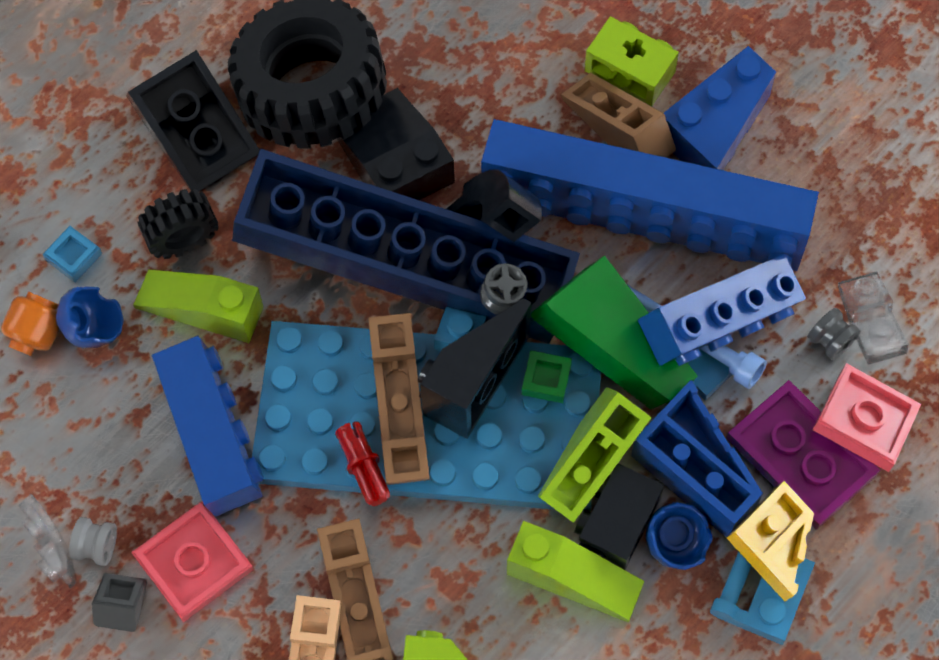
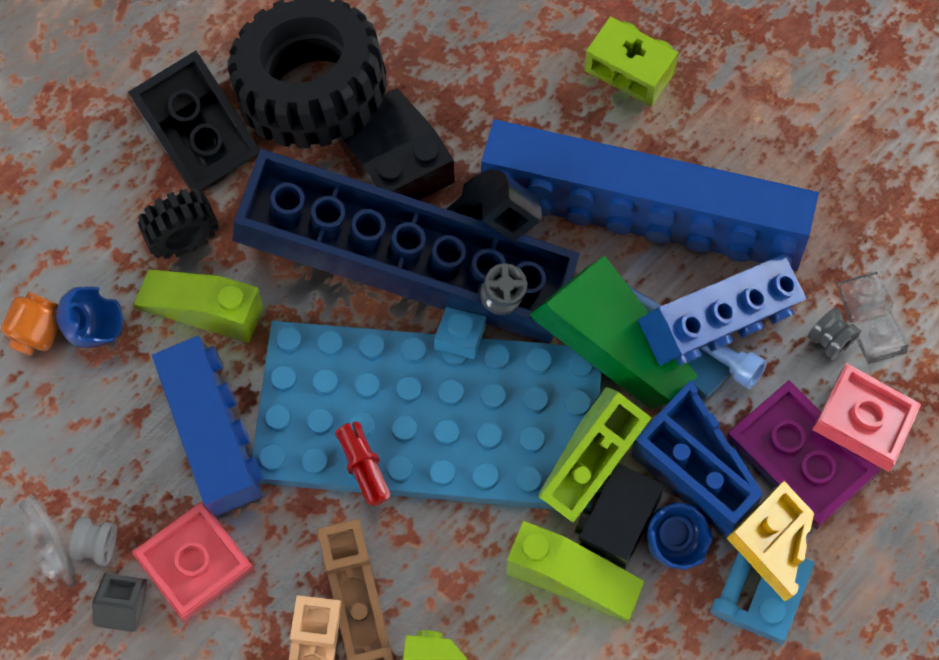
dark azure tile [42,226,102,283] -> none
medium nougat slope [368,313,430,485] -> none
black slope [418,299,531,439] -> none
green plate [521,350,572,403] -> none
medium nougat slope [561,72,676,158] -> none
blue wedge [664,46,776,170] -> none

